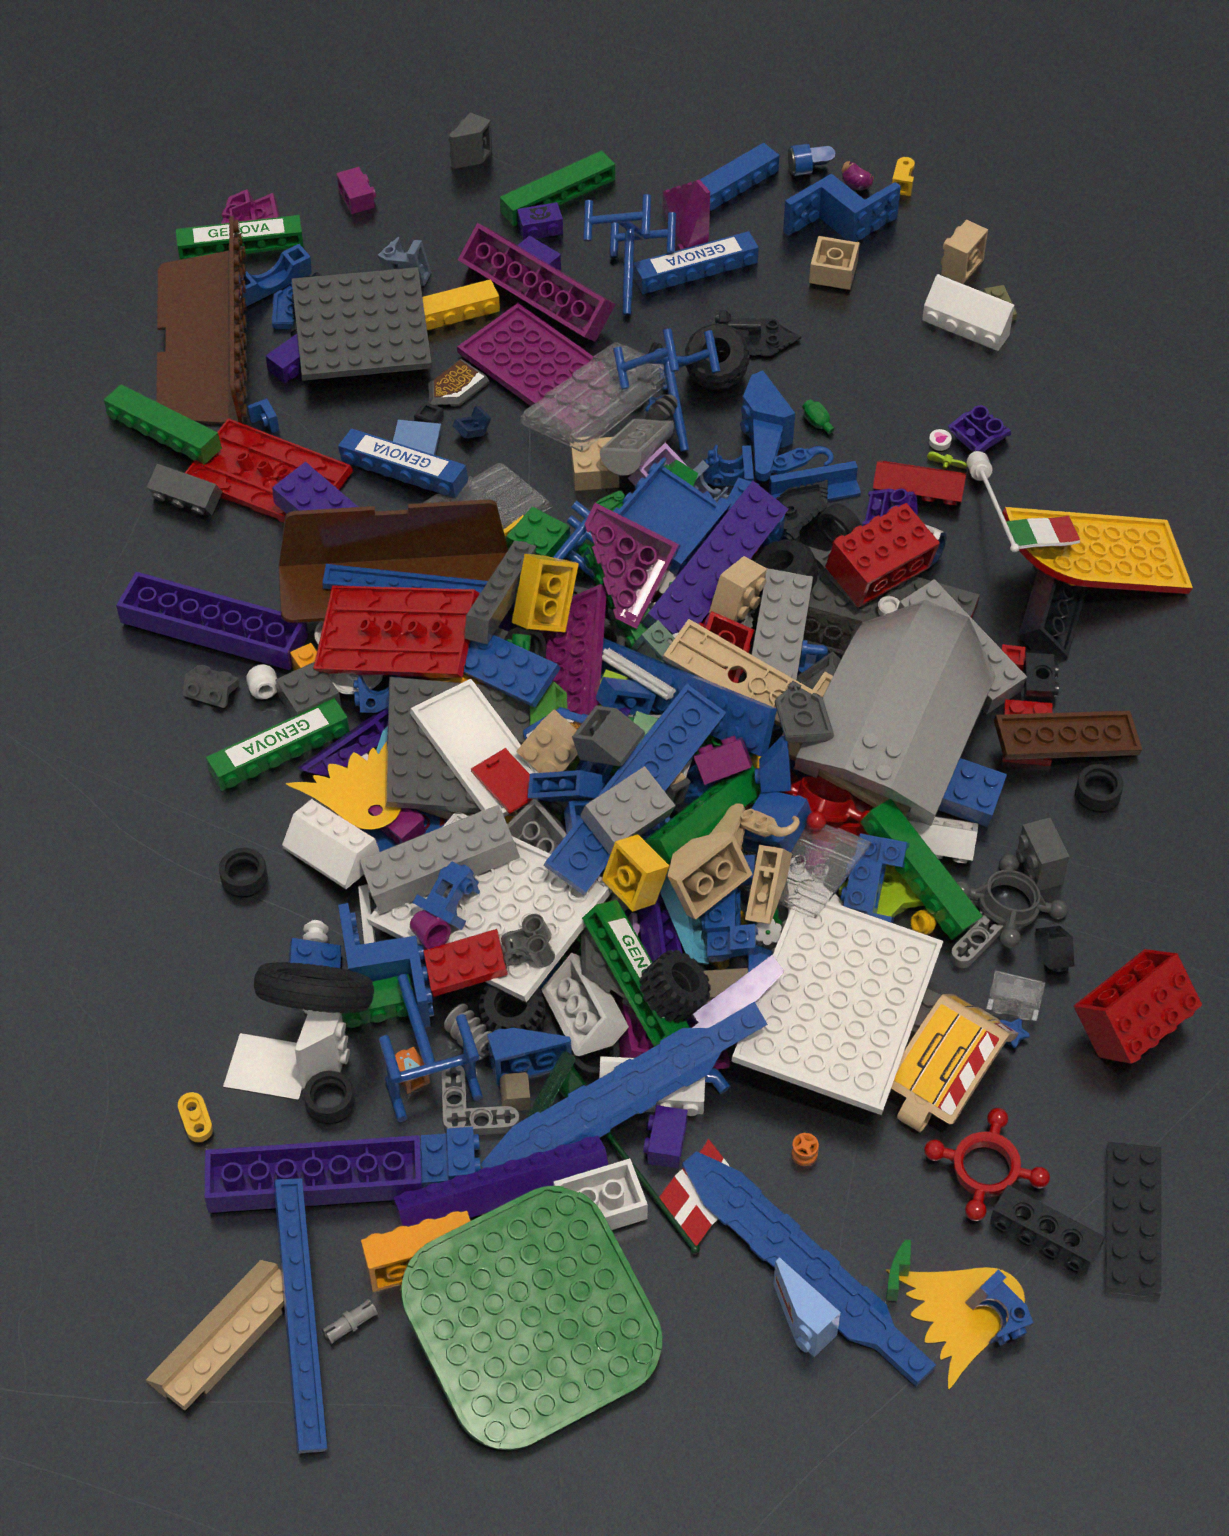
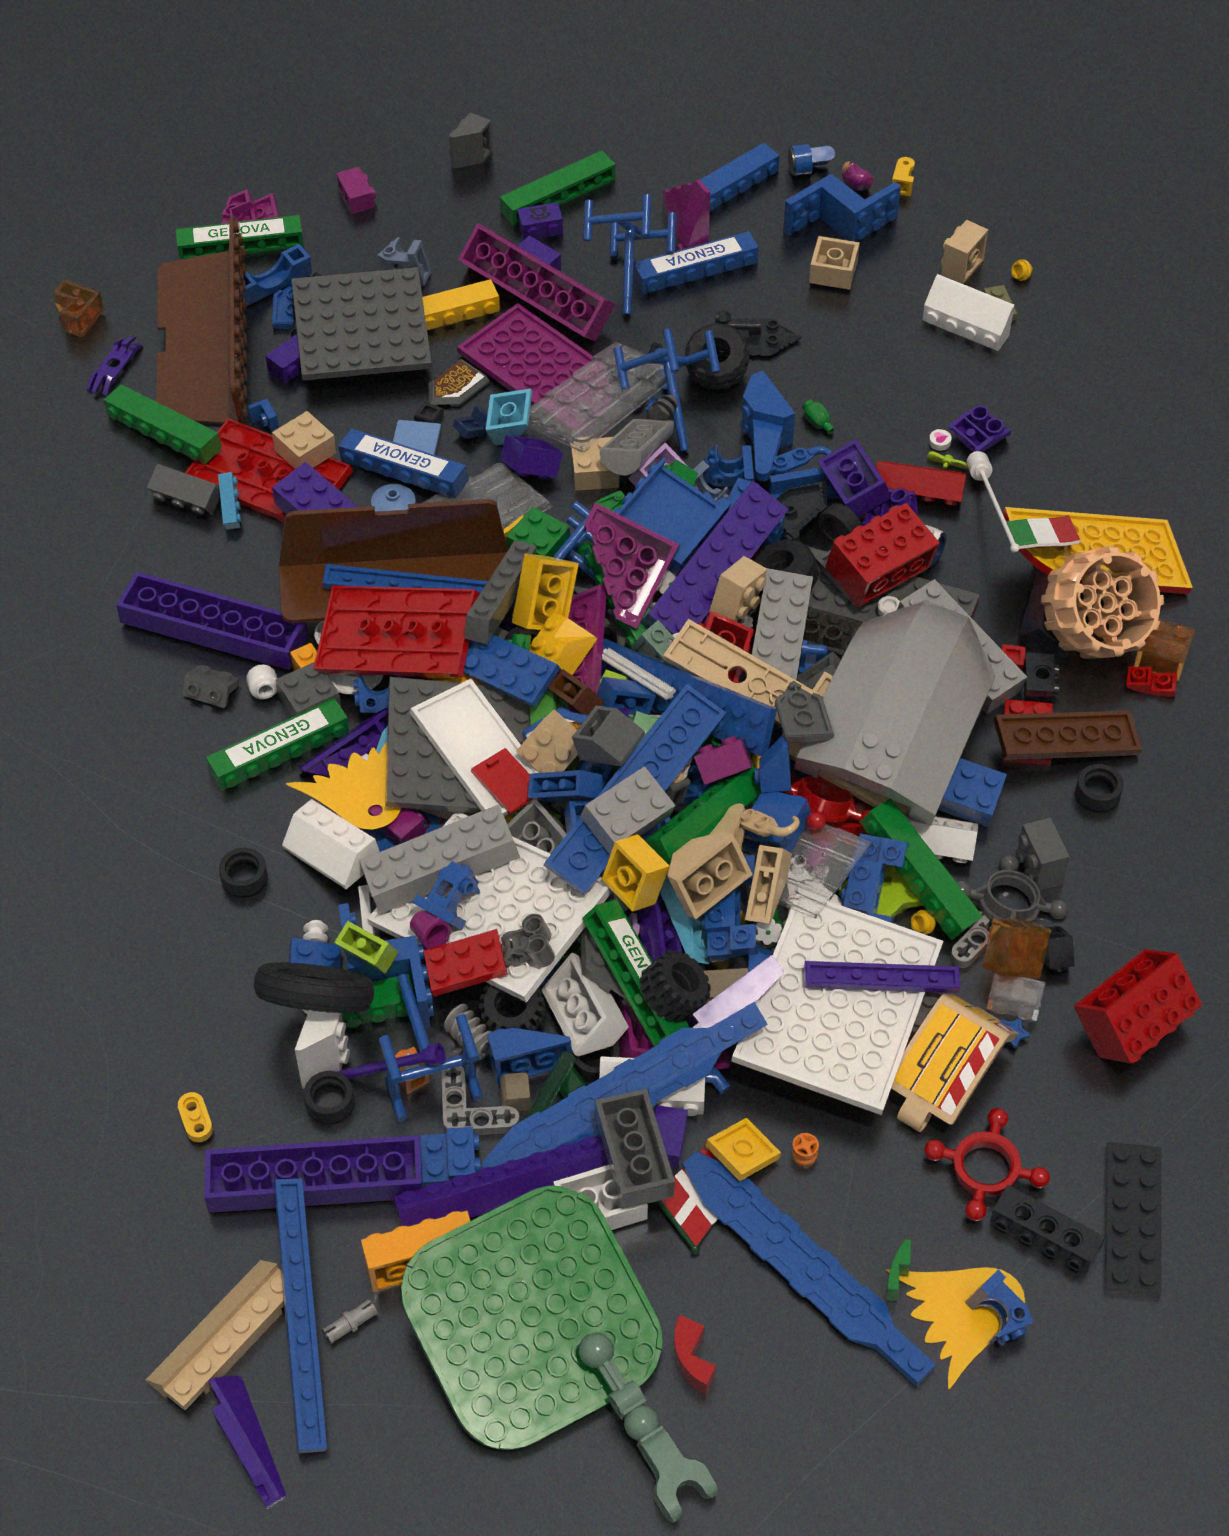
white sticker [223,1033,302,1100] -> none
light blue slope [773,1257,841,1357] -> none
none -> clear orange brick [53,279,104,337]
none -> dark purple piece [86,336,143,397]
none -> dark purple wedge [209,1375,286,1508]
none -> dark azure piece [218,472,242,530]
none -> tan brick [272,411,336,469]
none -> lime brick [334,921,399,974]
none -> dark purple piece [337,1043,446,1079]
none -> medium blue dish [371,484,416,512]
none -> medium azure slope [486,389,532,445]
none -> dark purple slope [500,434,563,480]
none -> yellow slope [529,612,597,675]
none -> reddish brown brick [547,669,605,715]
none -> sand green piece [579,1332,718,1523]
none -> dark grey brick [595,1088,675,1209]
none -> red brick [674,1315,716,1396]
none -> yellow plate [706,1118,781,1181]
none -> dark purple tile [804,961,961,993]
none -> dark purple slope [818,439,892,517]
none -> clear orange brick [982,918,1051,978]
none -> yellow plate [1011,260,1033,281]
none -> light nougat wheel [1041,546,1164,659]
none -> red slope [1126,667,1177,697]
none -> clear orange brick [1134,618,1195,681]

